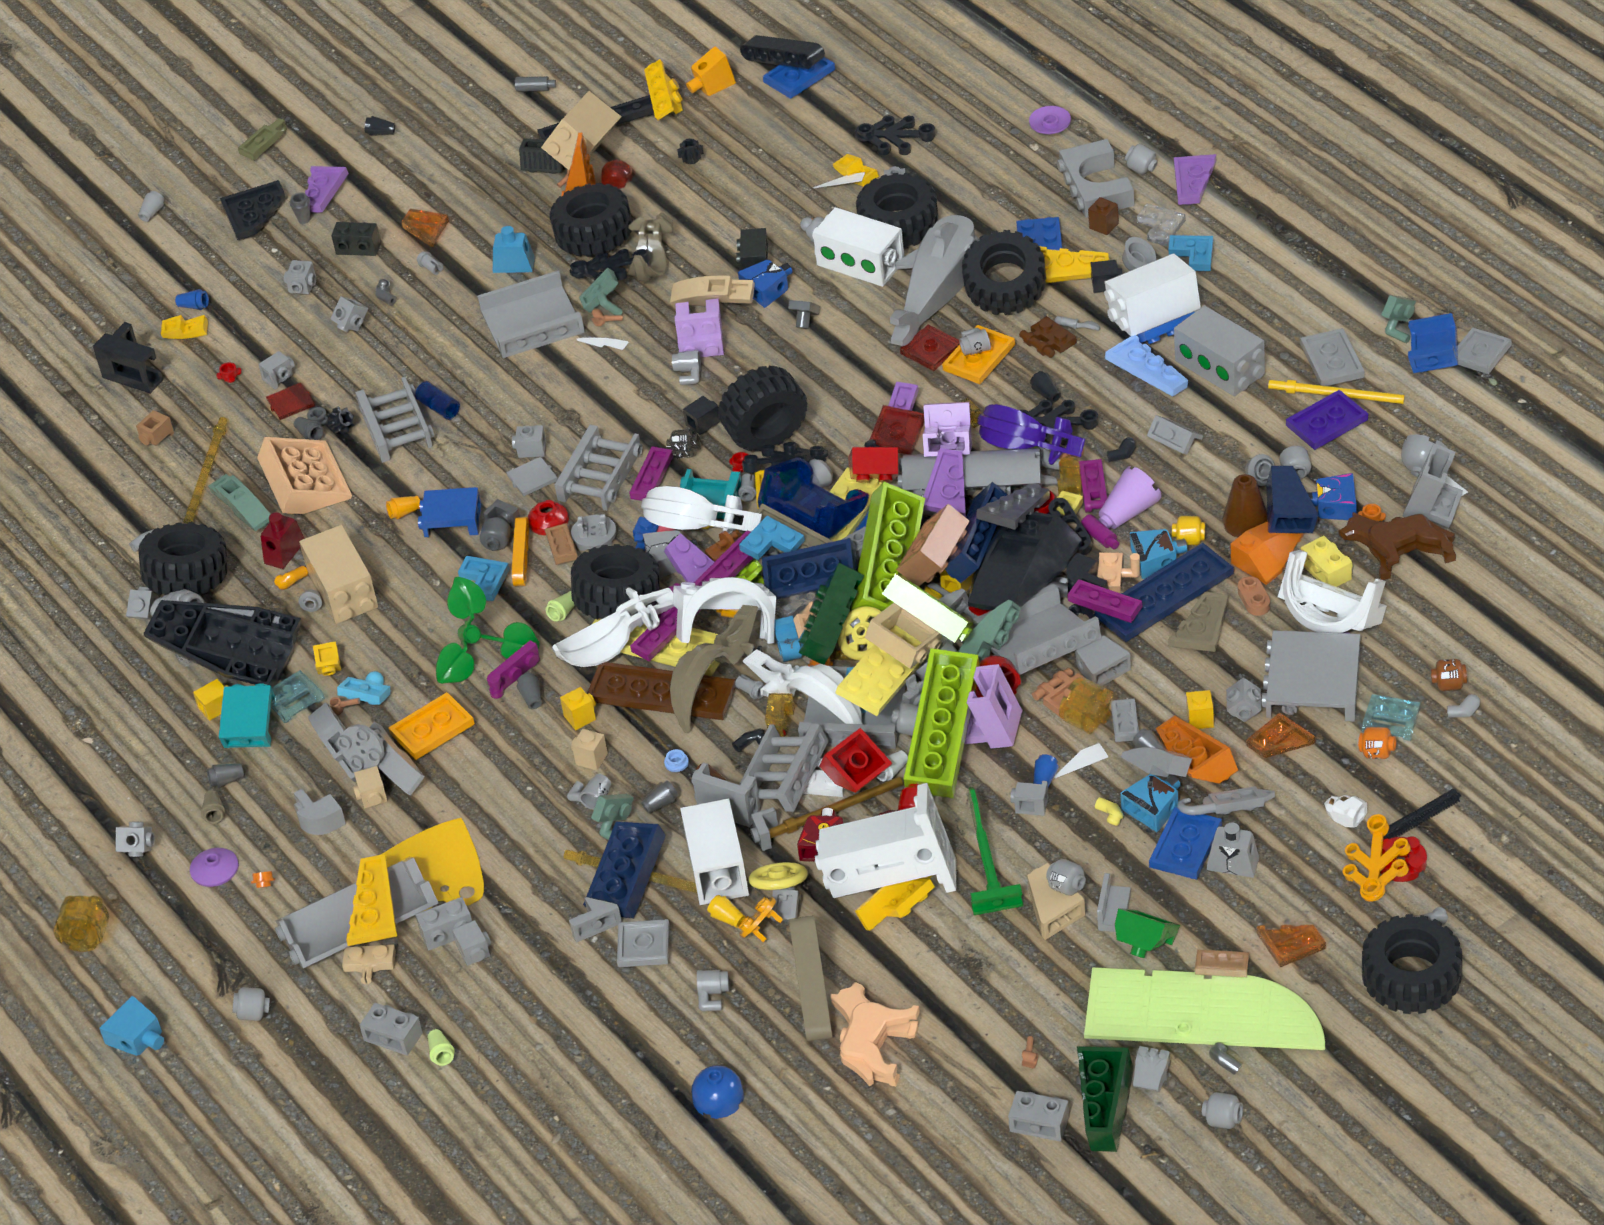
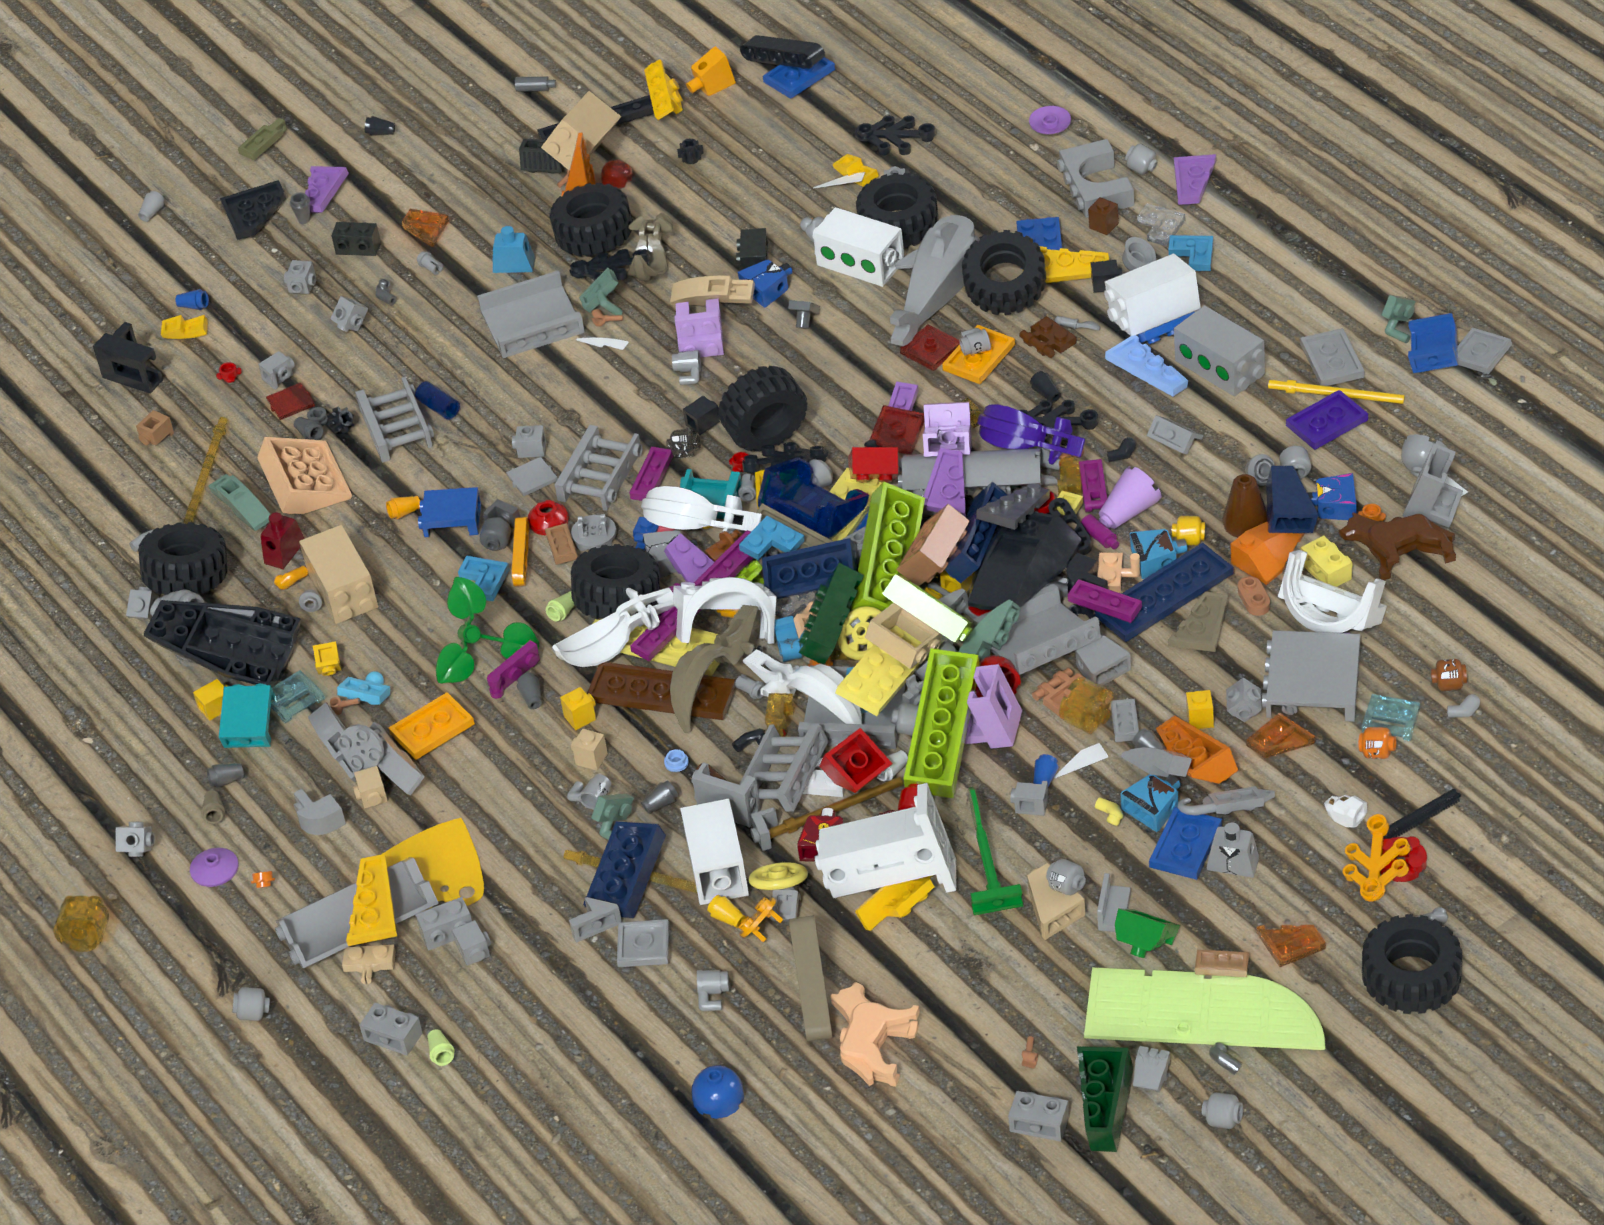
dark azure torso [99,996,164,1056] -> none

